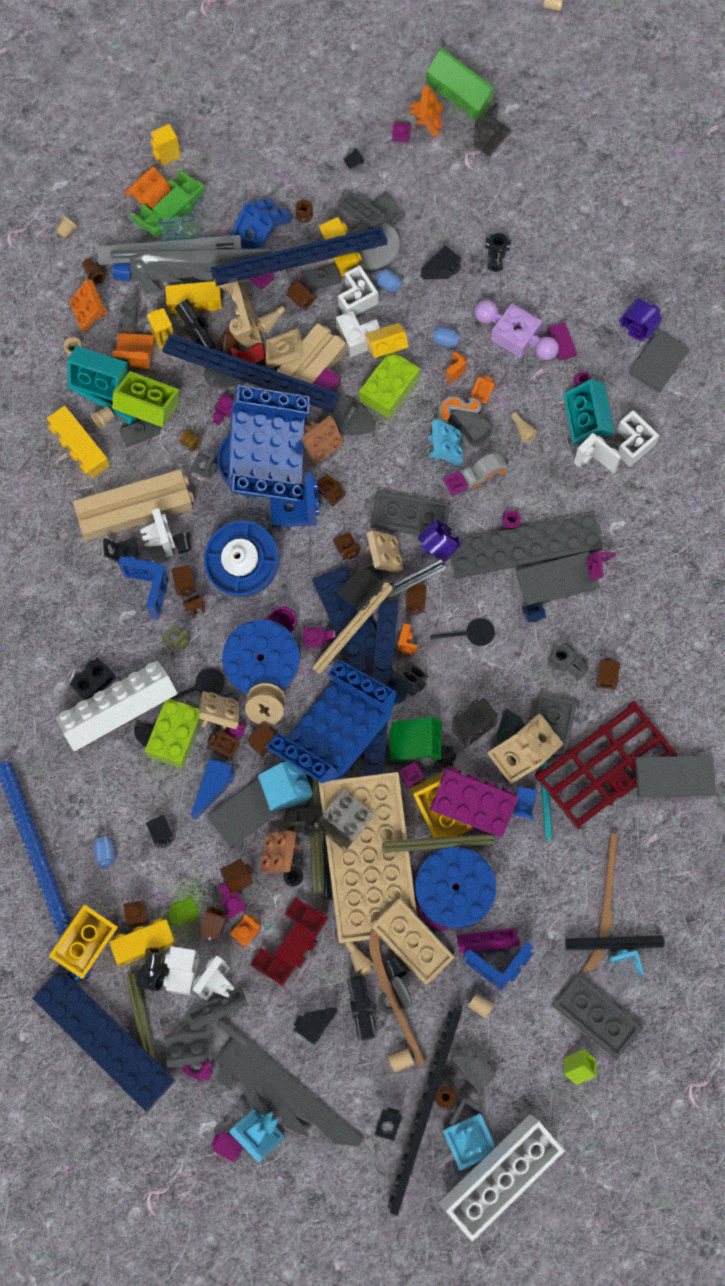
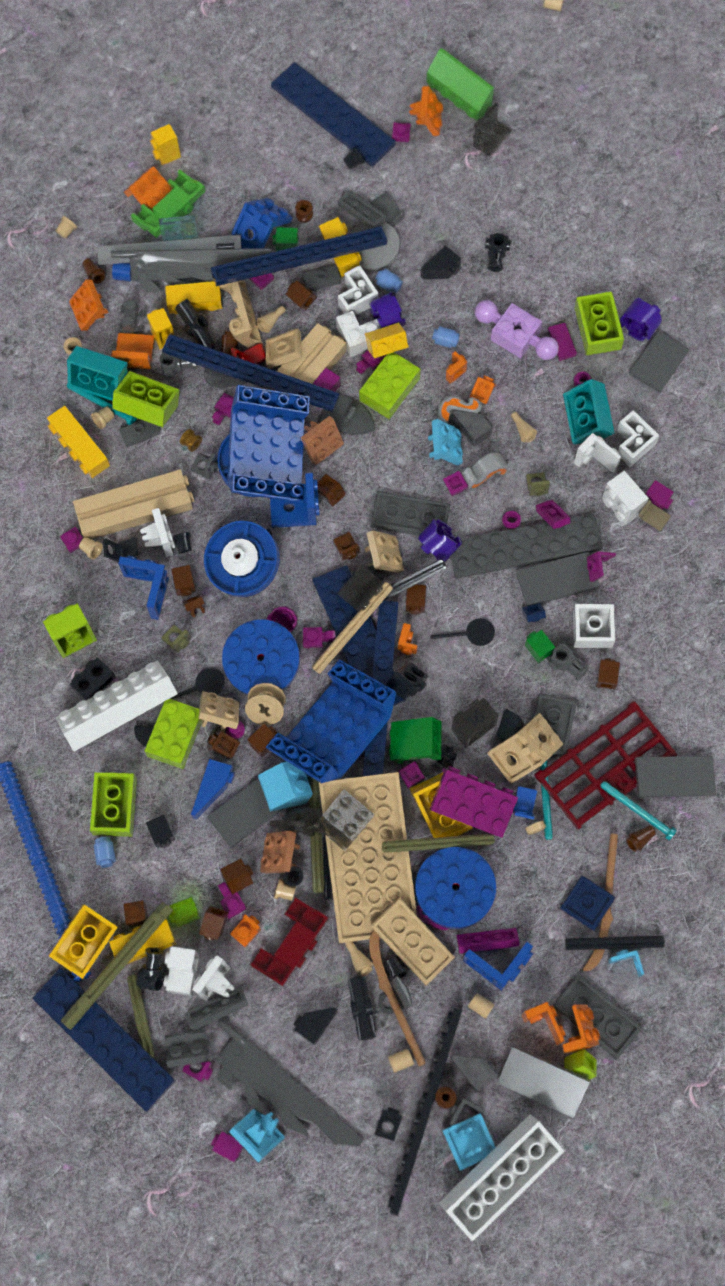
none -> lime brick [42,603,97,658]
none -> magenta plate [59,527,83,553]
none -> olive piece [61,901,173,1030]
none -> tan piece [79,537,103,560]
none -> lime brick [90,772,137,837]
none -> dark grey connector [159,351,197,377]
none -> dark blue plate [271,62,396,167]
none -> green brick [272,227,299,251]
none -> tan piece [274,879,296,901]
none -> magenta plate [356,351,386,375]
none -> dark purple brick [369,292,406,328]
none -> tile [497,1045,590,1118]
none -> orange bracket [521,1002,566,1045]
none -> green brick [525,629,555,664]
none -> tan tile [525,820,546,835]
none -> olive bracket [526,472,550,496]
none -> magenta plate [536,499,570,529]
none -> dark blue tile [560,875,616,932]
none -> orange bracket [562,1004,600,1053]
none -> white brick [573,604,615,648]
none -> lime brick [574,291,624,356]
none -> teal bar [600,781,677,841]
none -> white brick [602,471,649,525]
none -> reddish brown cone [626,825,656,852]
none -> dark tan bracket [638,500,671,531]
none -> magenta brick [645,480,674,510]

